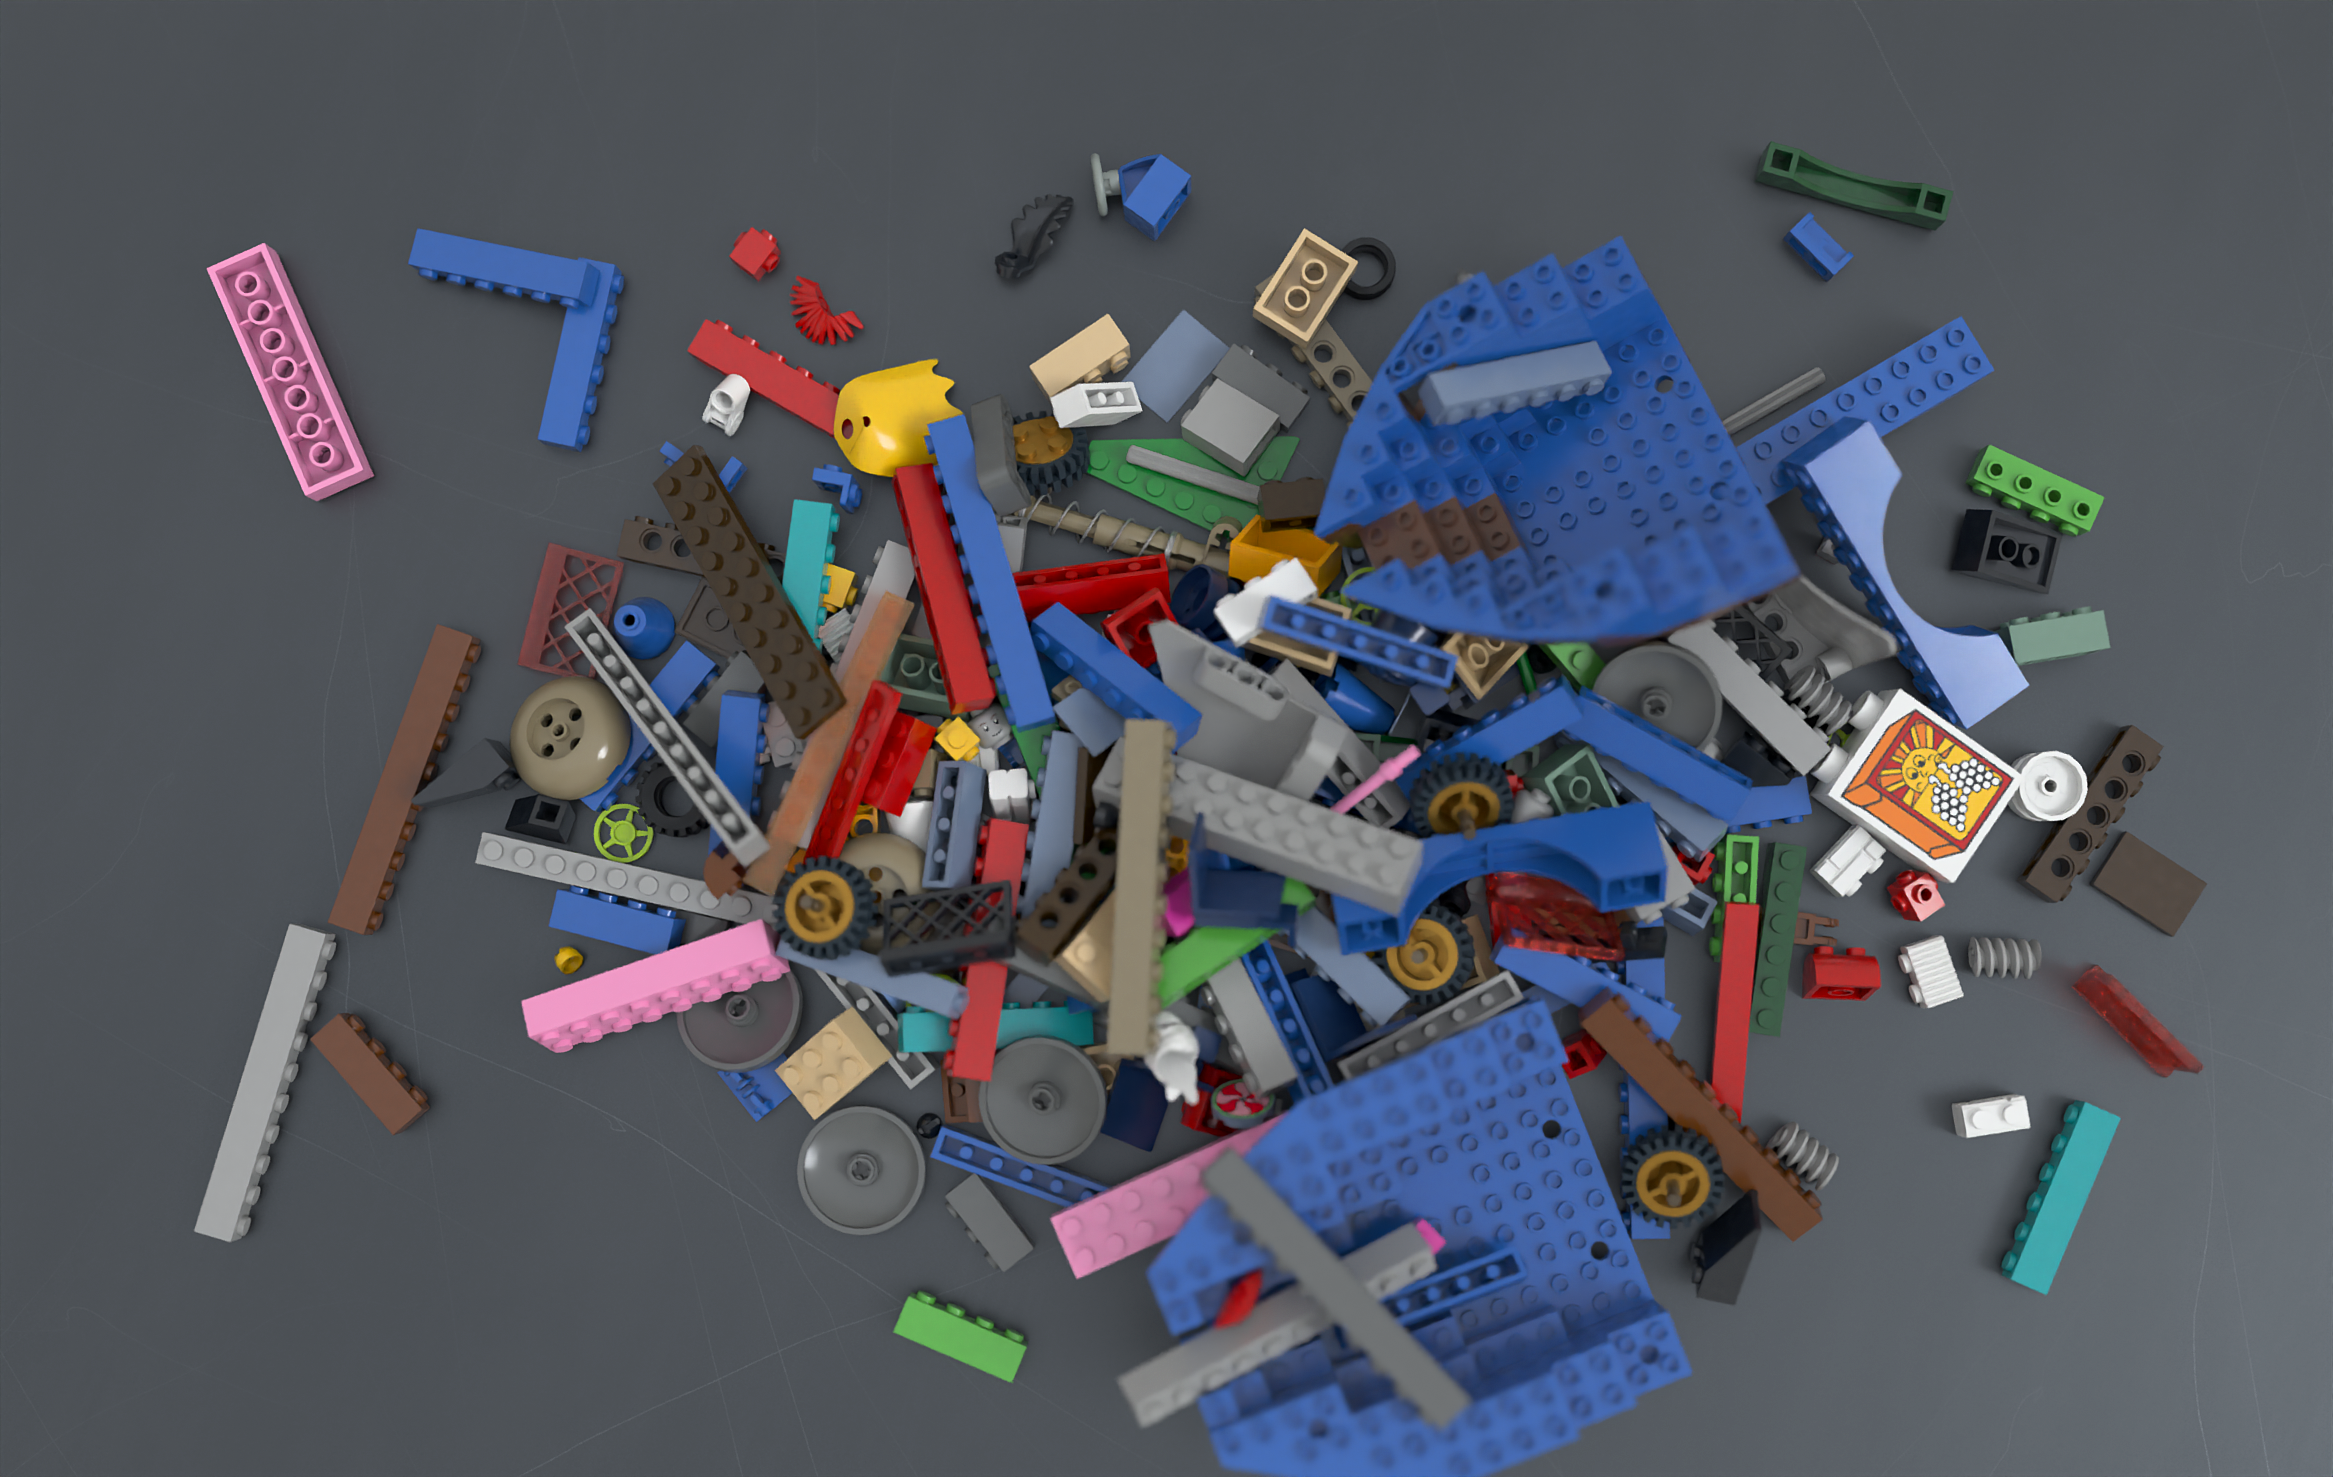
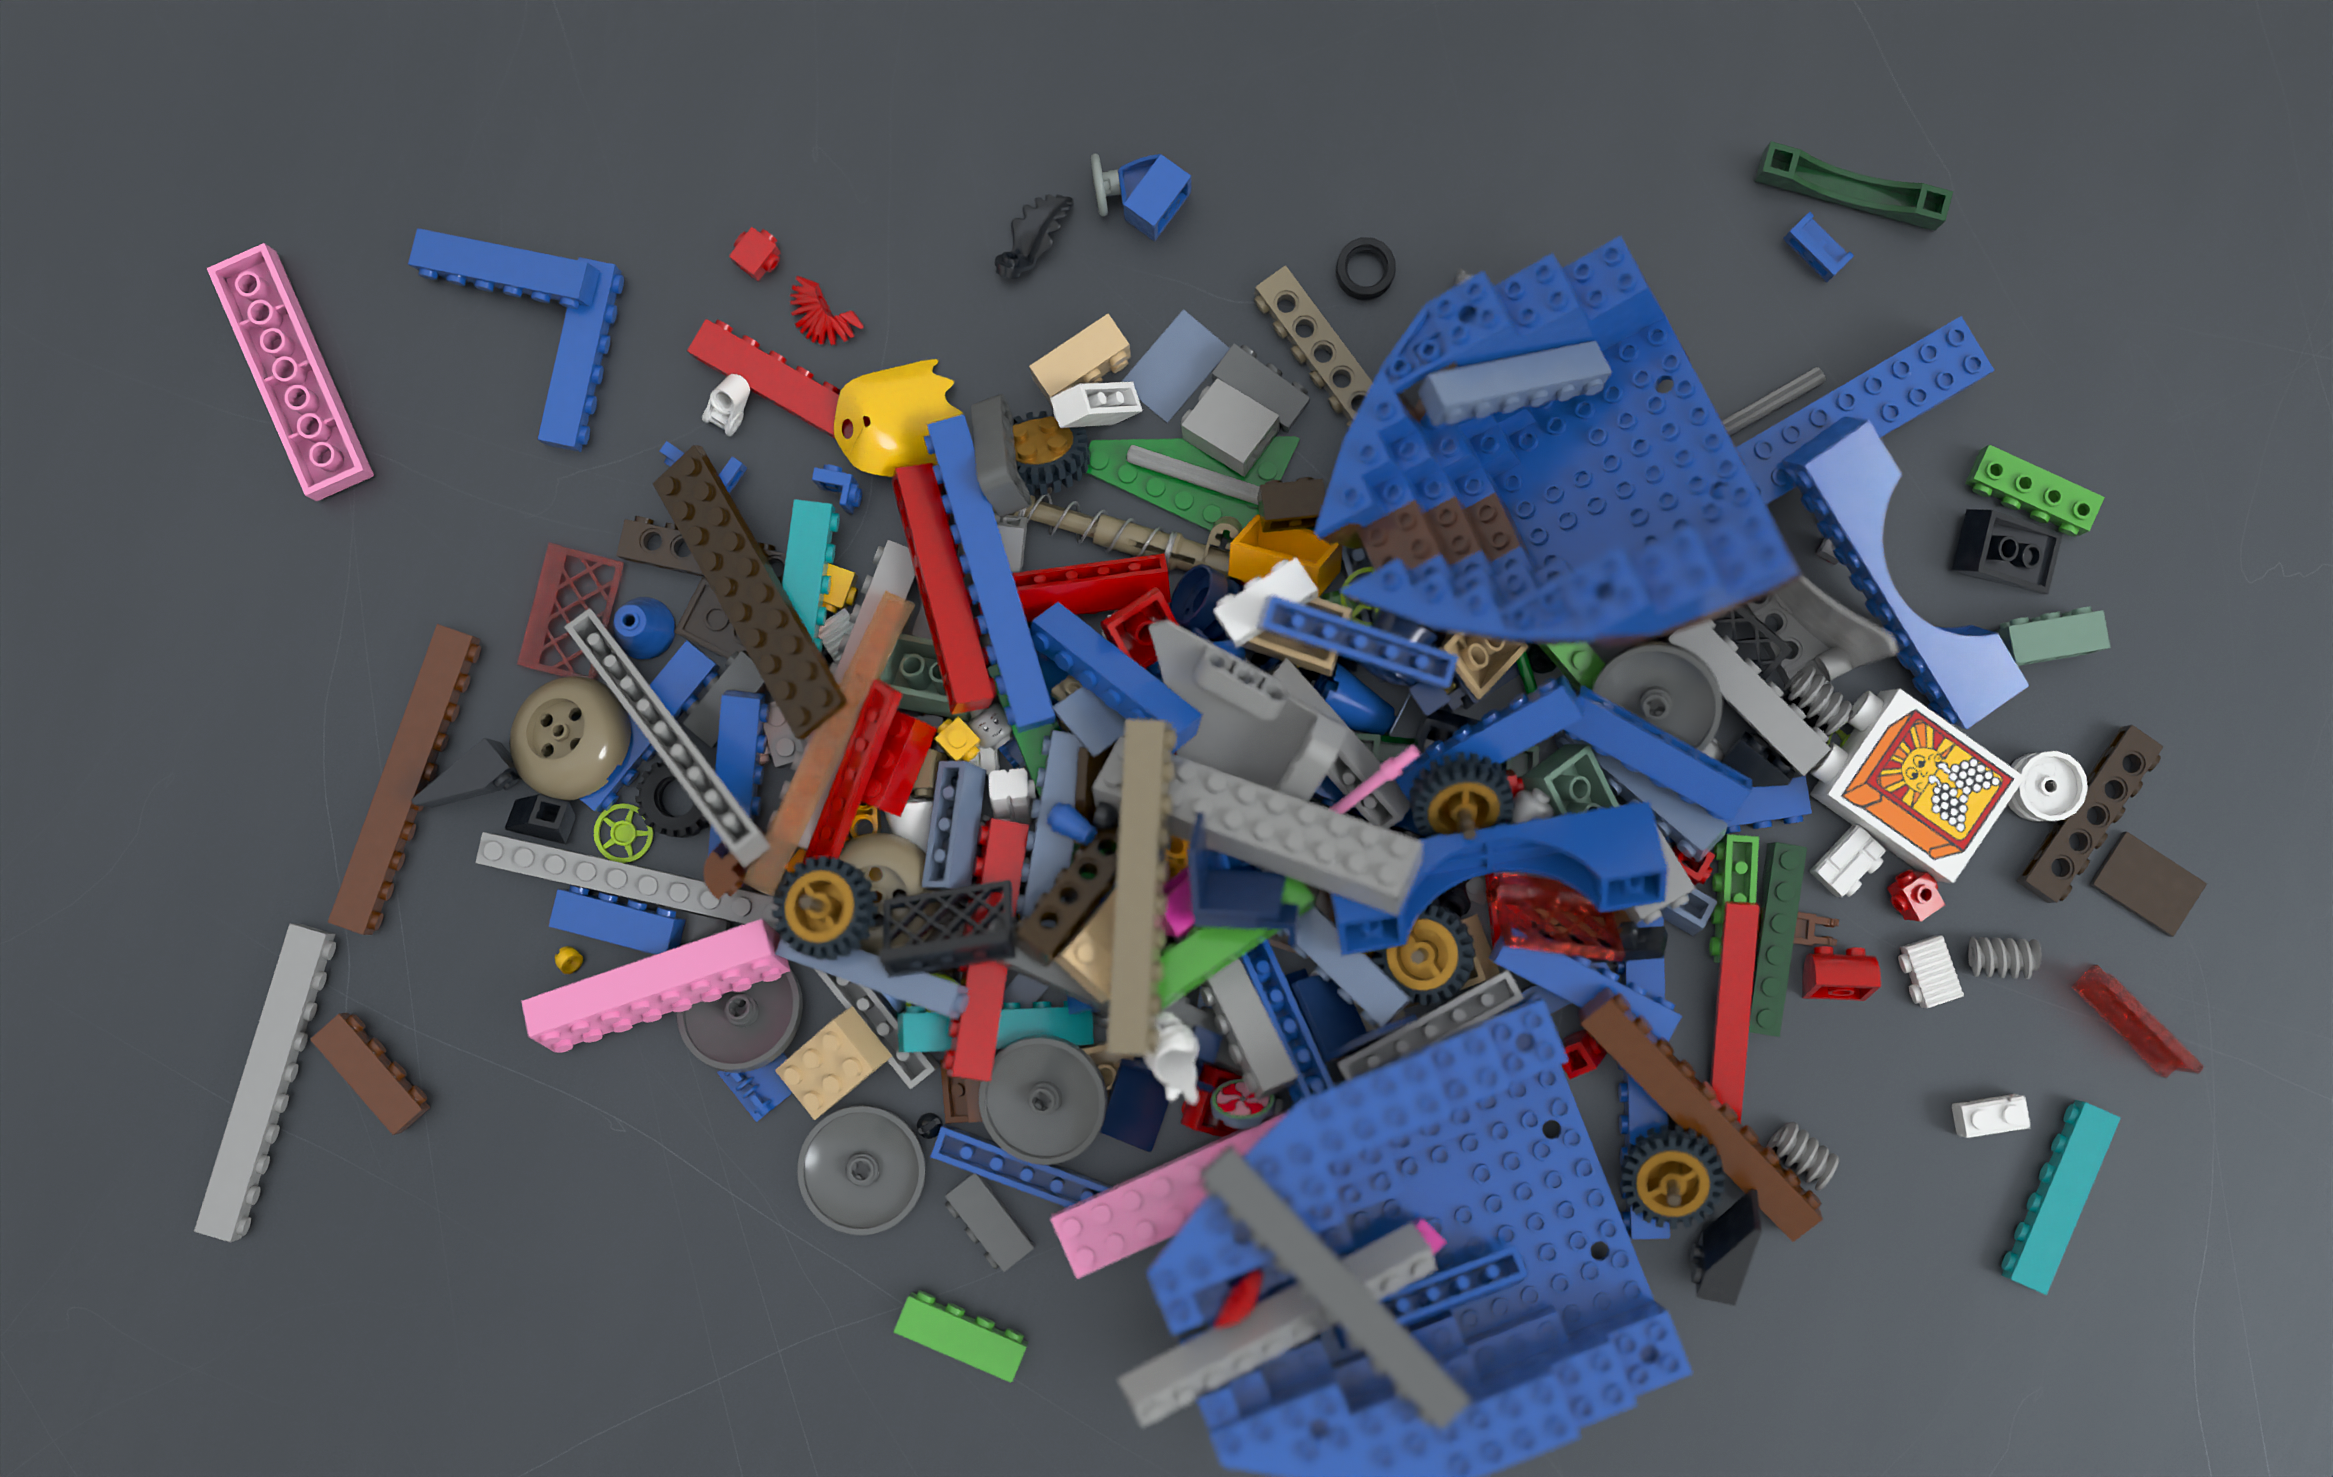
tan brick [1253,228,1358,349] -> none
none -> blue cone [1047,803,1097,845]

